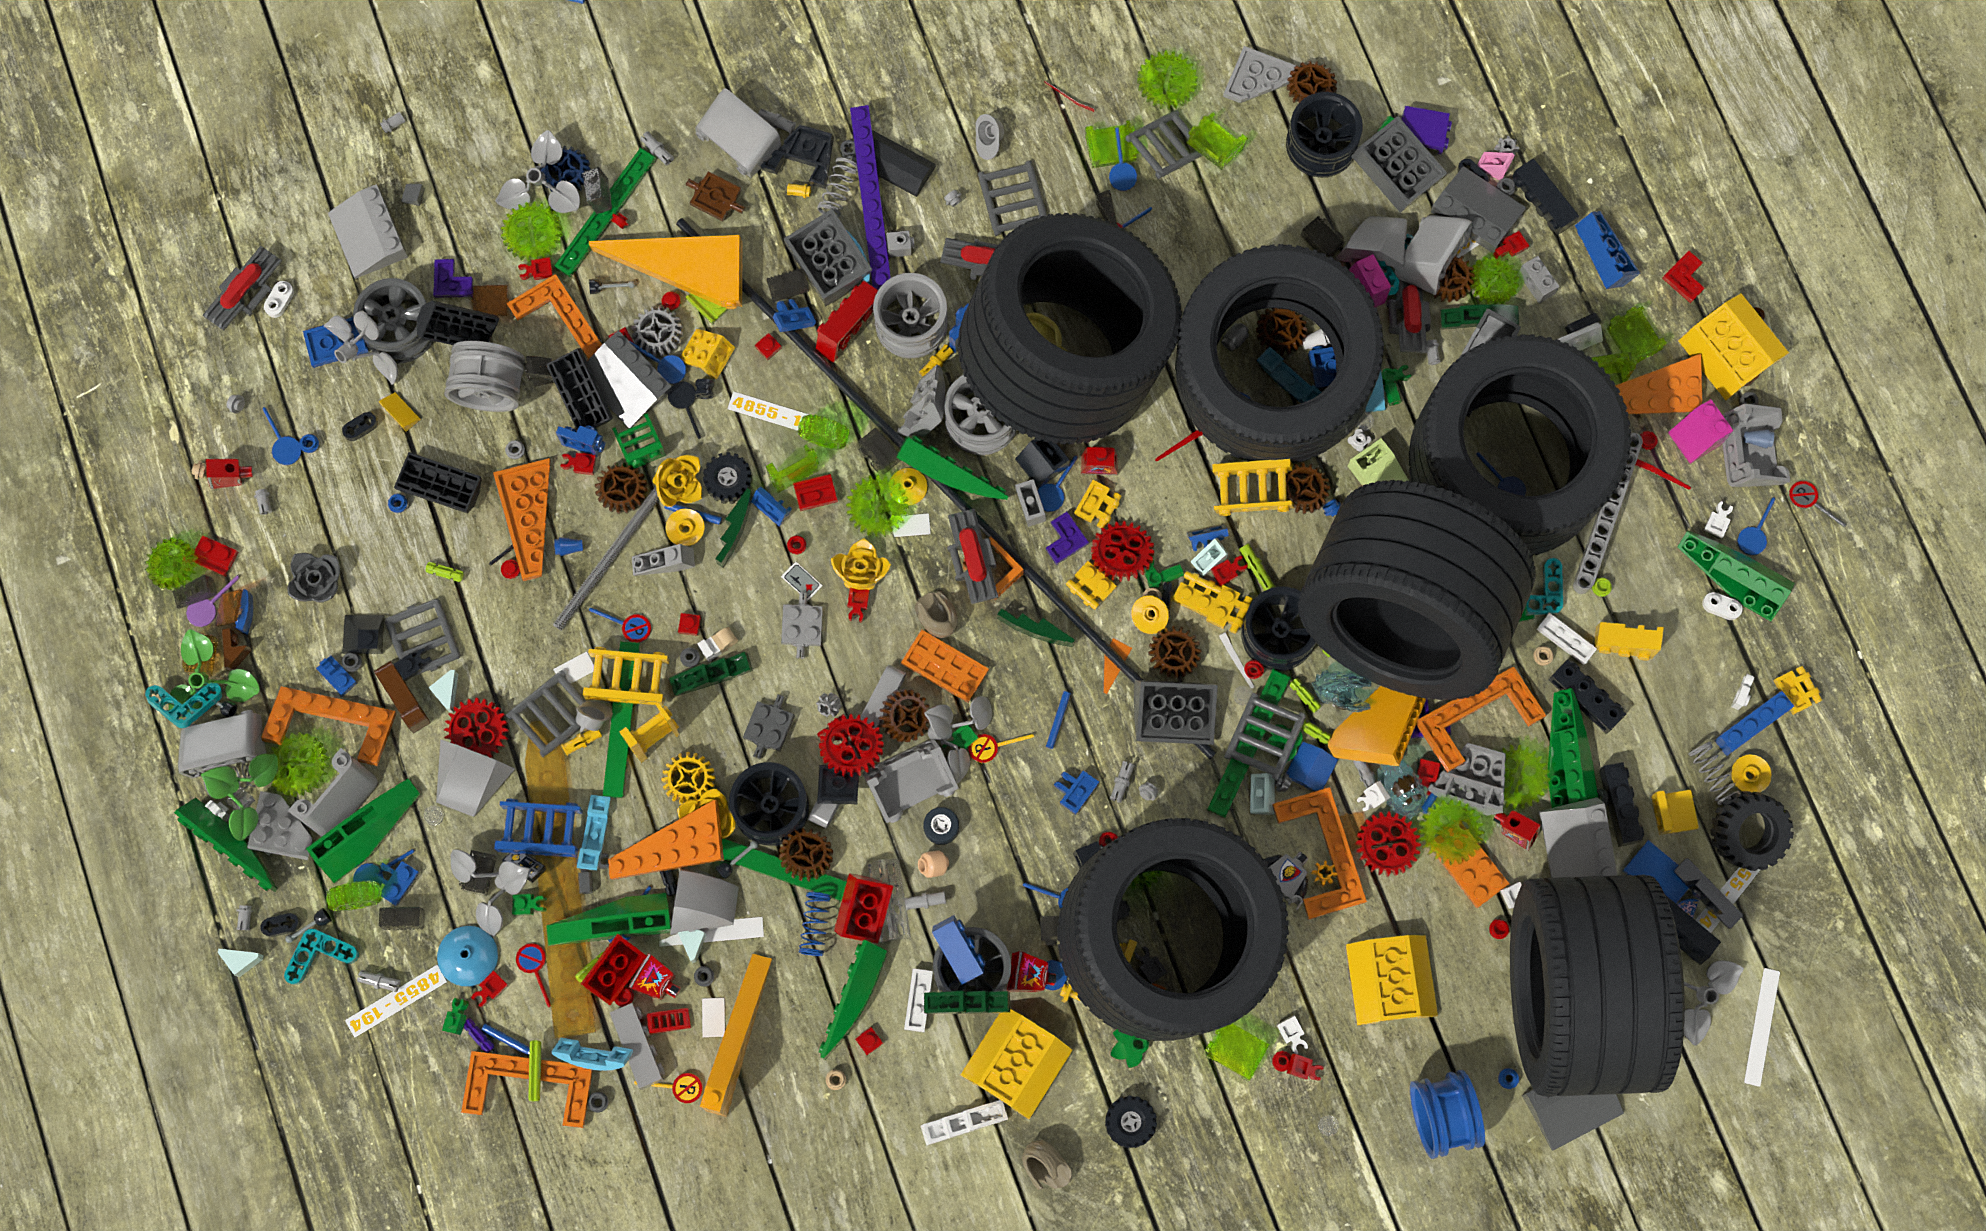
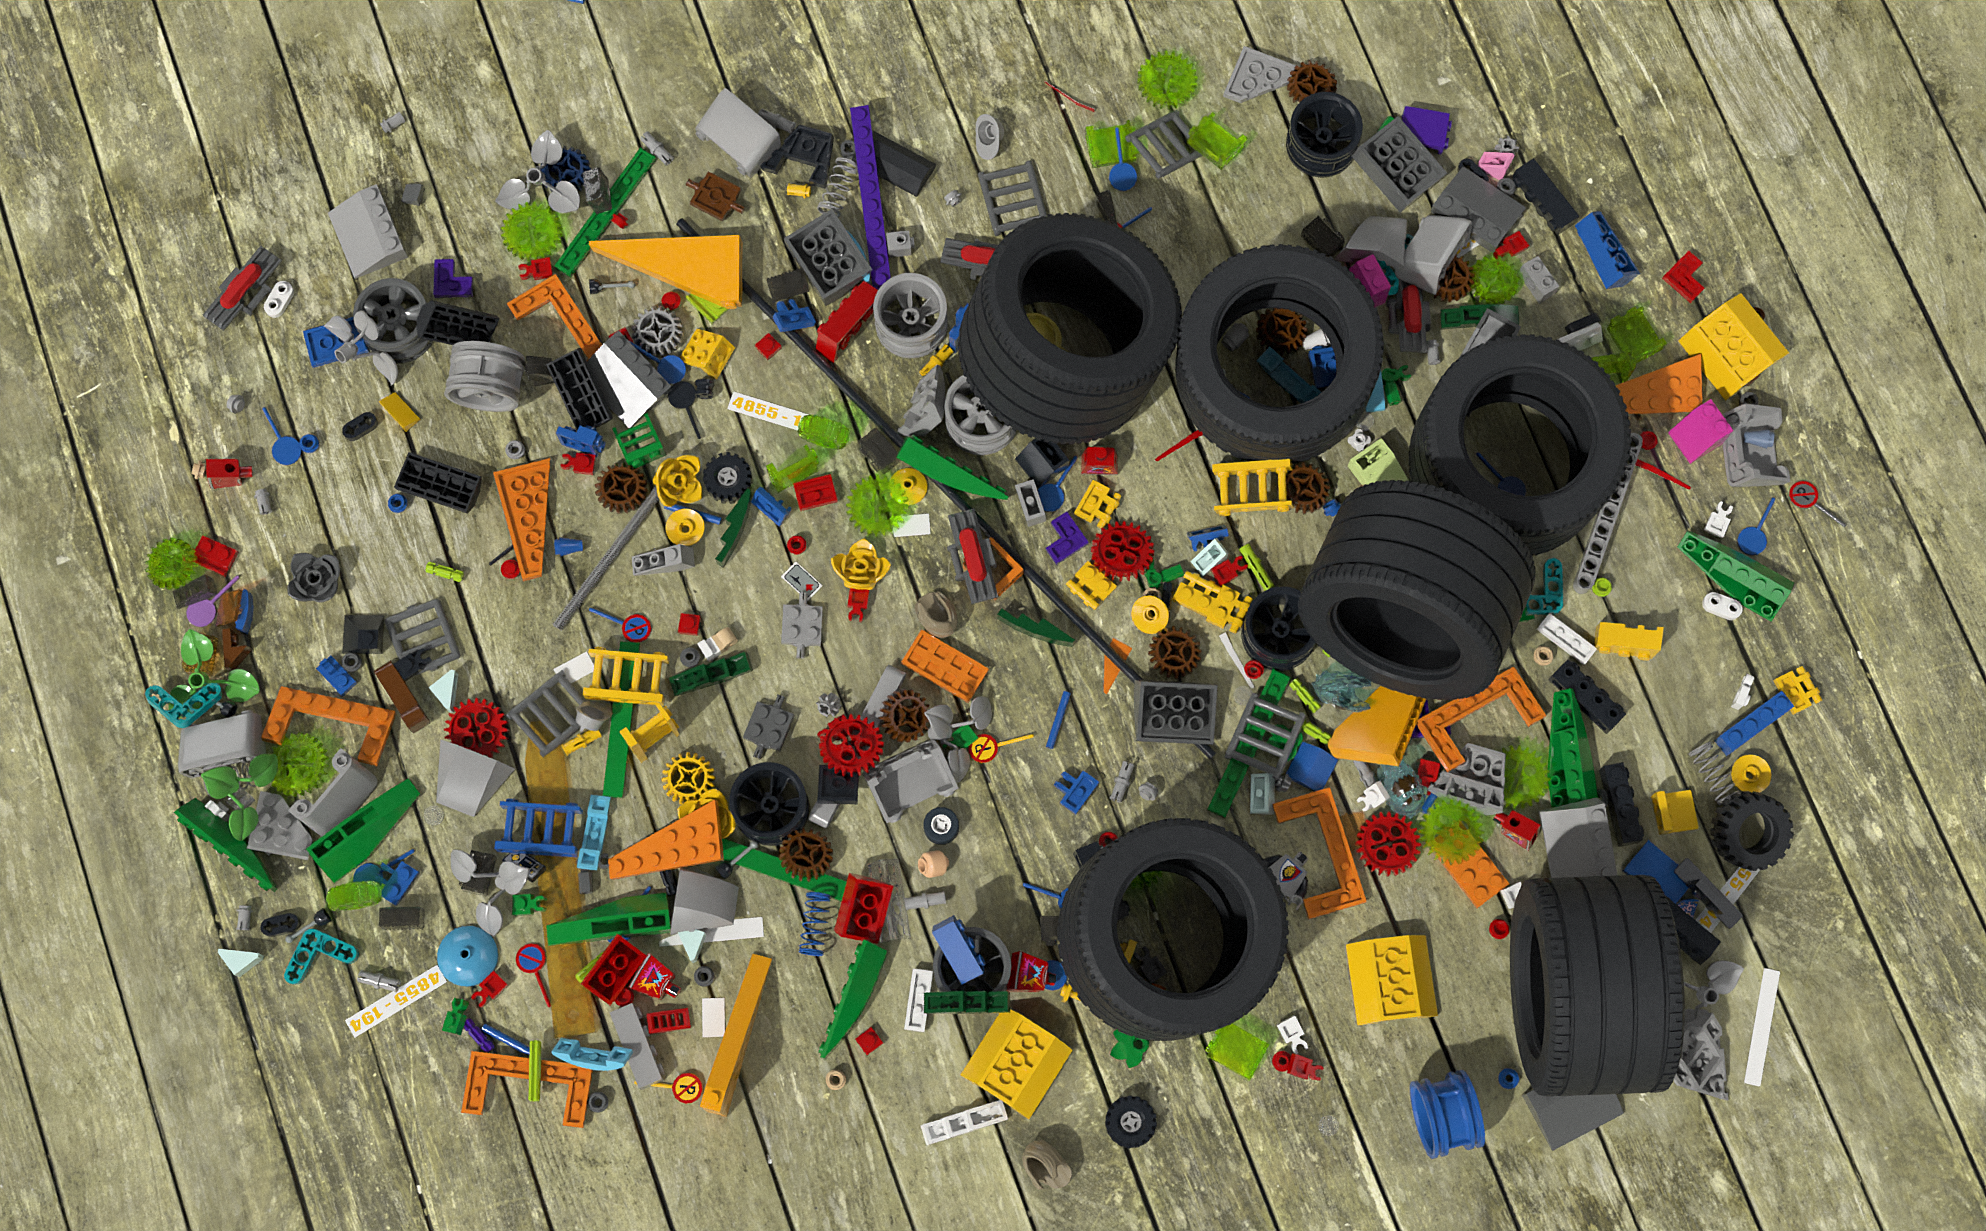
clear orange piece [471,285,509,316] -> none
light orange gear [1311,860,1337,886] -> none
none -> light grey wedge [1674,1013,1729,1101]

